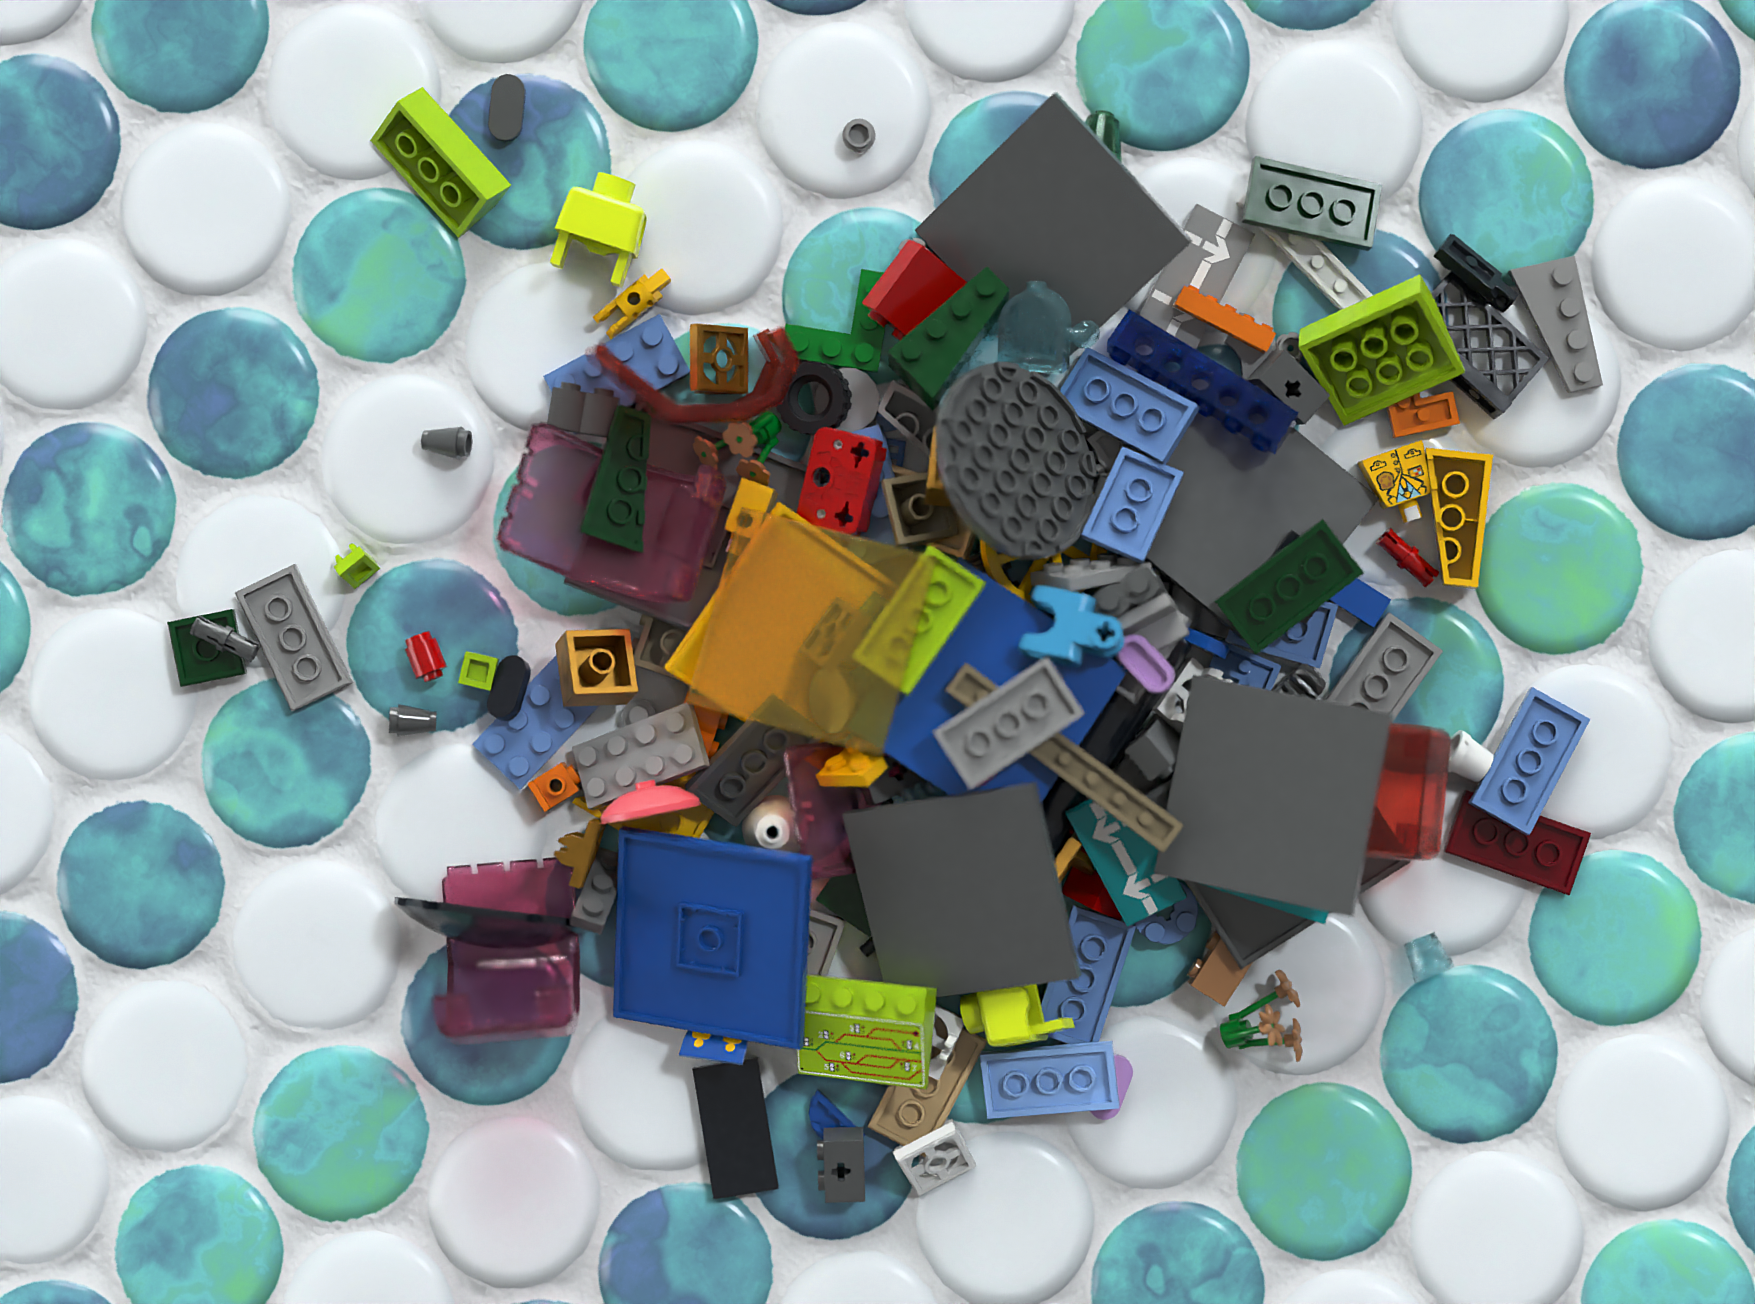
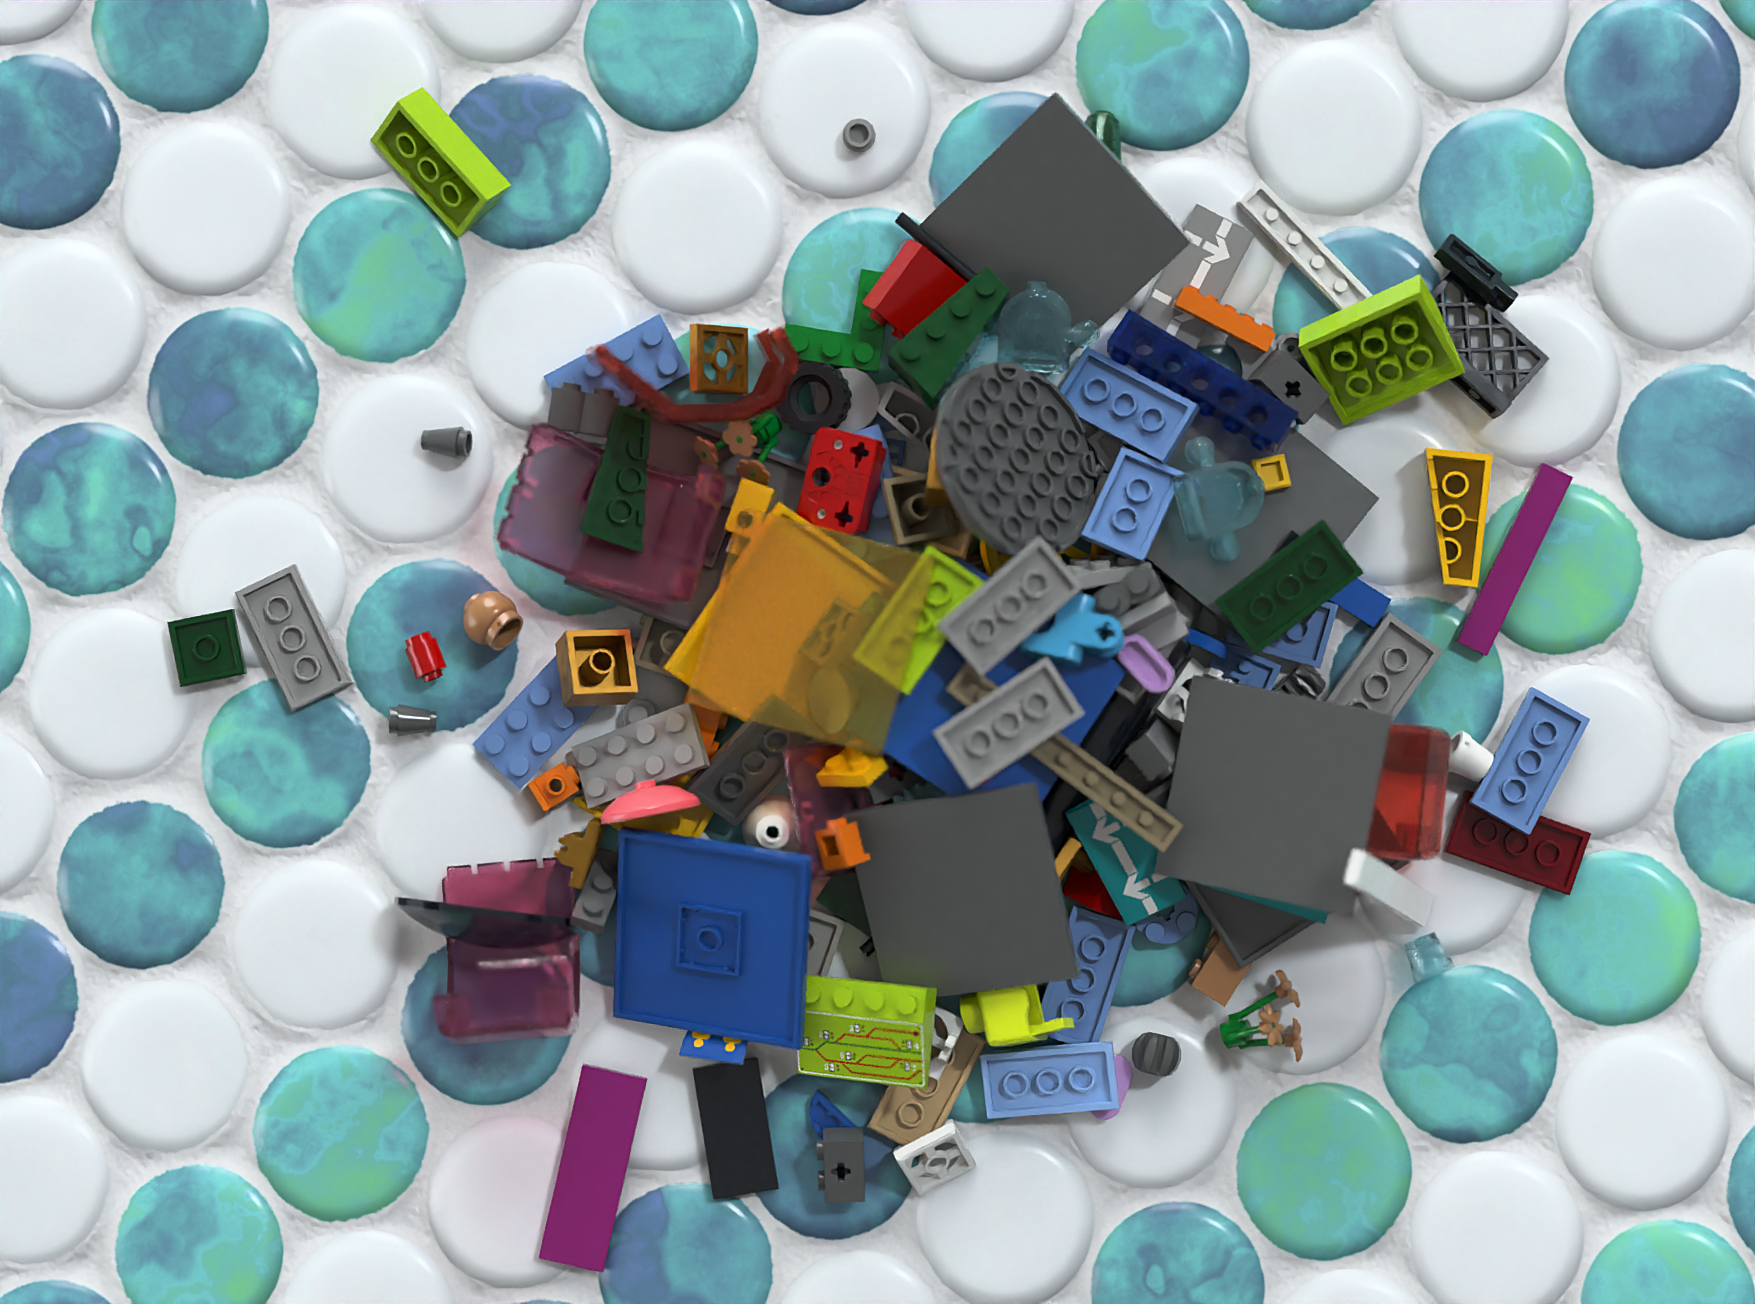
dark grey pin [190,615,260,662] -> none
lime tile [334,543,380,589] -> none
lime plate [458,651,499,691] -> none
black tile [487,655,531,721] -> none
dark grey tile [488,74,526,142] -> none
neon yellow piece [550,172,647,288] -> none
yellow hinge [593,269,671,339] -> none
plate [1241,156,1382,251] -> none
yellow torso [1357,440,1431,523] -> none
red pin [1376,528,1439,587] -> none
orange plate [1386,391,1460,438] -> none
light grey wing [1508,256,1603,393] -> none
none -> medium nougat piece [463,591,523,651]
none -> magenta tile [538,1063,648,1273]
none -> orange brick [815,817,871,871]
none -> black bar [895,212,977,283]
none -> light grey tile [936,535,1084,677]
none -> dark grey piece [1132,1032,1181,1077]
none -> clear light blue piece [1170,437,1265,561]
none -> yellow tile [1250,454,1292,494]
none -> white tile [1344,849,1434,927]
none -> magenta tile [1455,463,1573,656]

